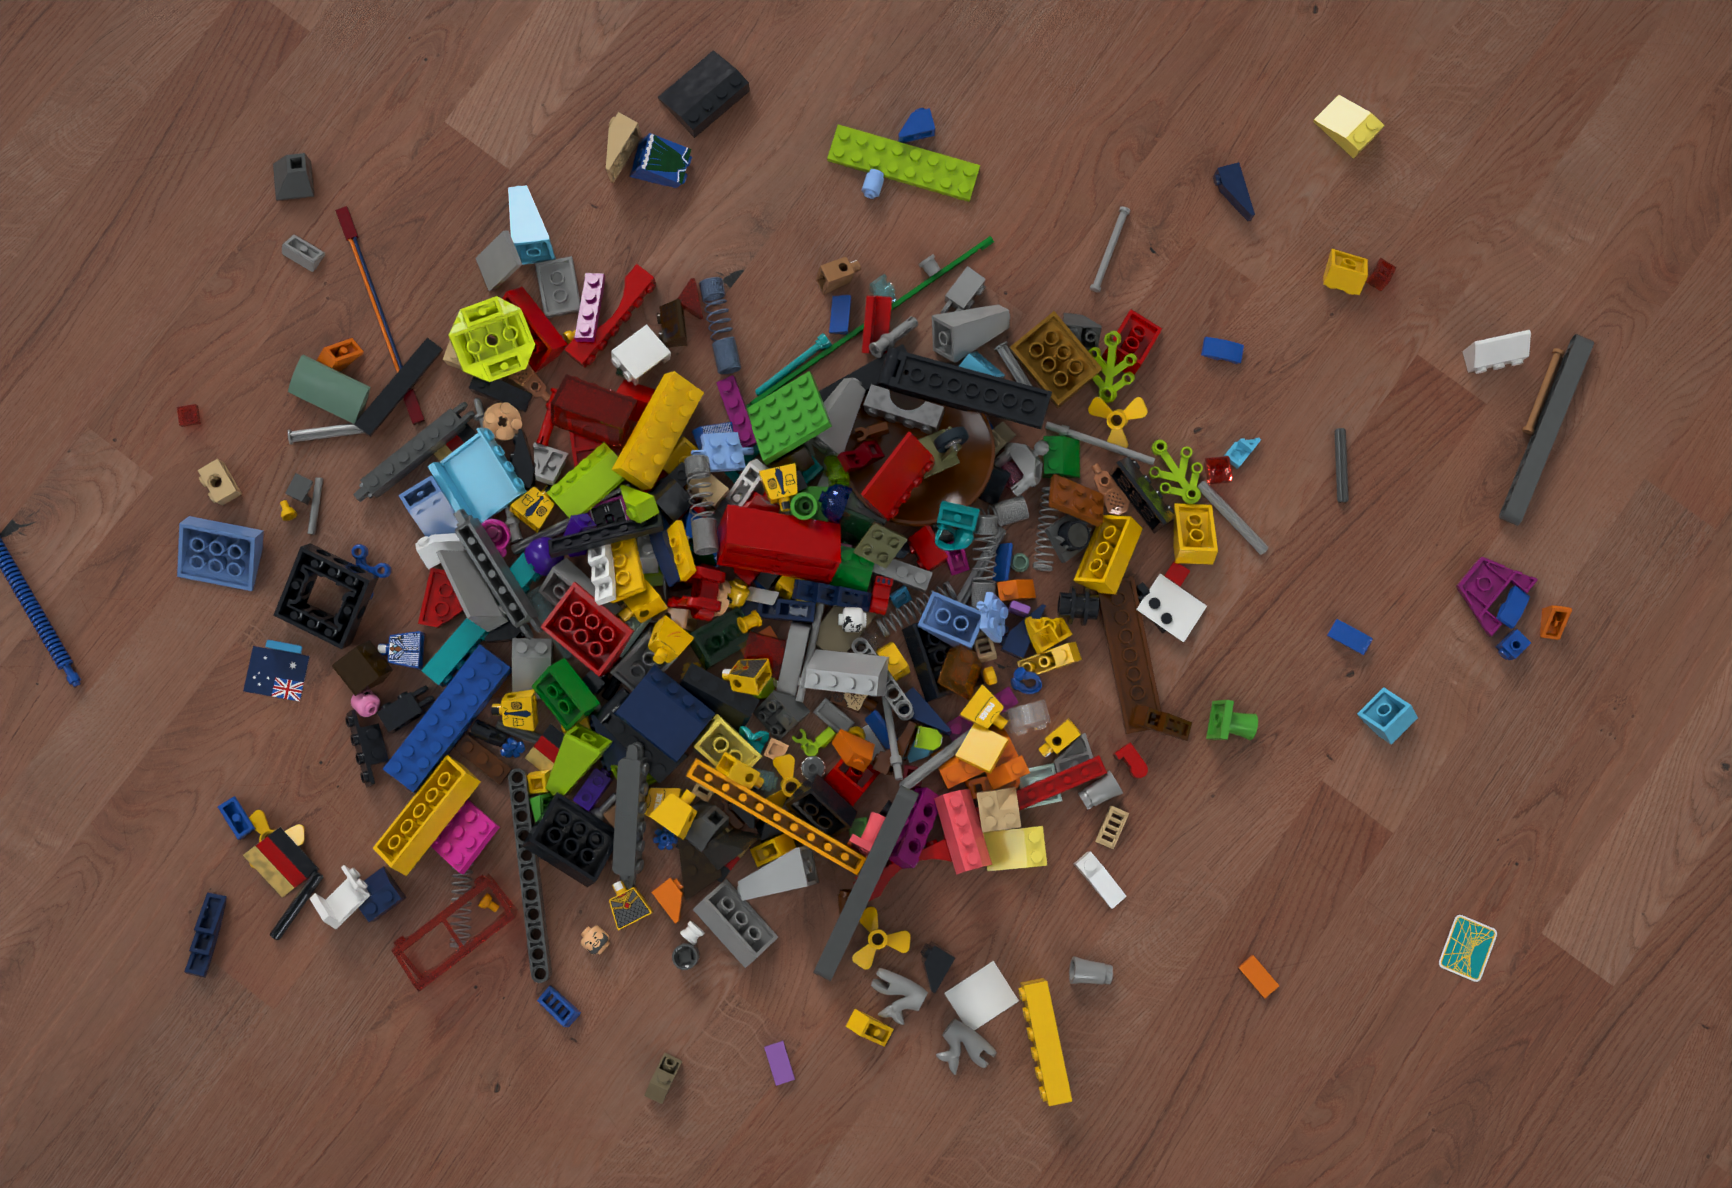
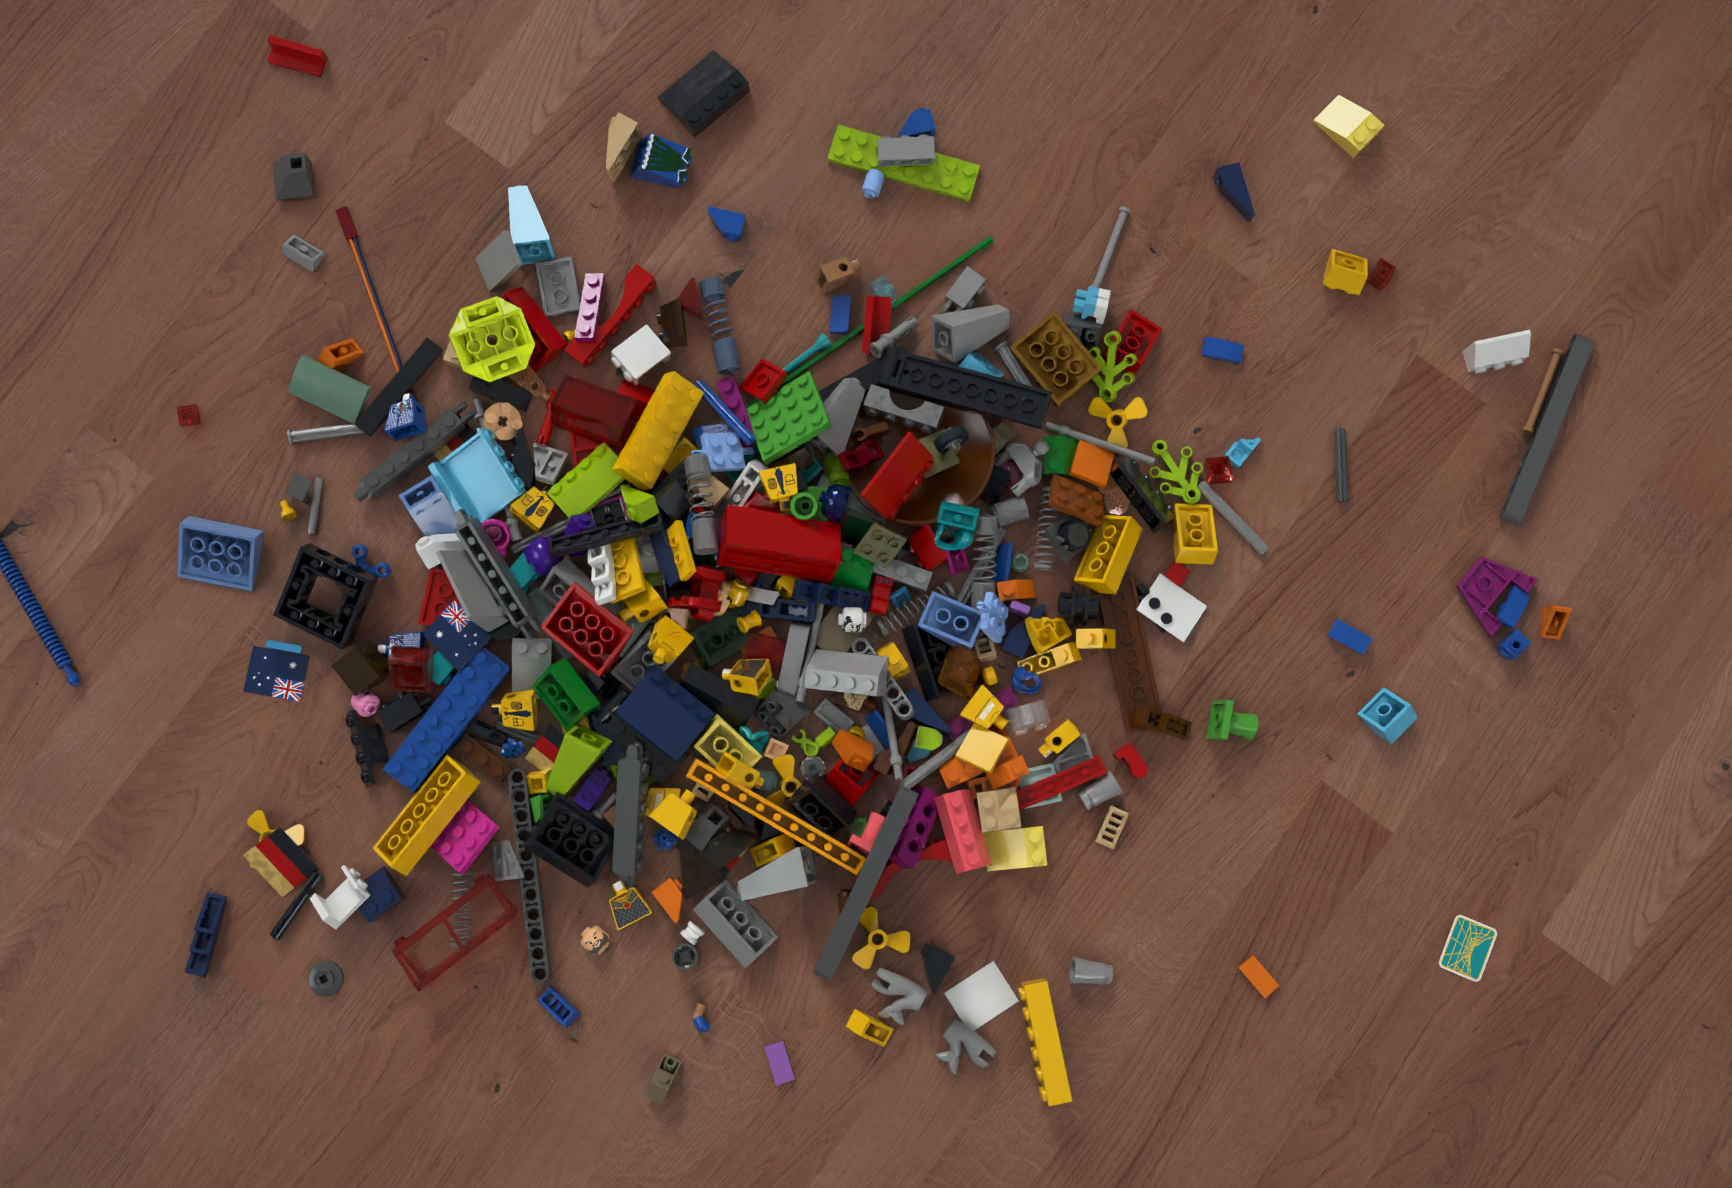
tan brick [198,459,242,506] -> none
blue slope [218,796,255,840] -> none
yellow piece [478,893,499,912] -> none
light grey piece [918,254,941,277] -> none
white slope [1074,851,1127,909] -> none
none -> red panel [267,35,328,77]
none -> dark grey piece [308,961,344,996]
none -> blue torso [384,394,426,441]
none -> clear red slope [388,646,434,694]
none -> dark blue sticker [422,601,492,671]
none -> light grey wing [491,840,524,882]
none -> arm [692,1002,710,1032]
none -> blue axle [694,380,756,445]
none -> blue slope [708,206,746,242]
none -> red tile [739,358,789,404]
none -> light grey brick [877,134,935,167]
none -> orange tile [1069,440,1115,488]
none -> medium azure hips [1072,286,1111,325]
none -> yellow torso [1076,629,1116,649]

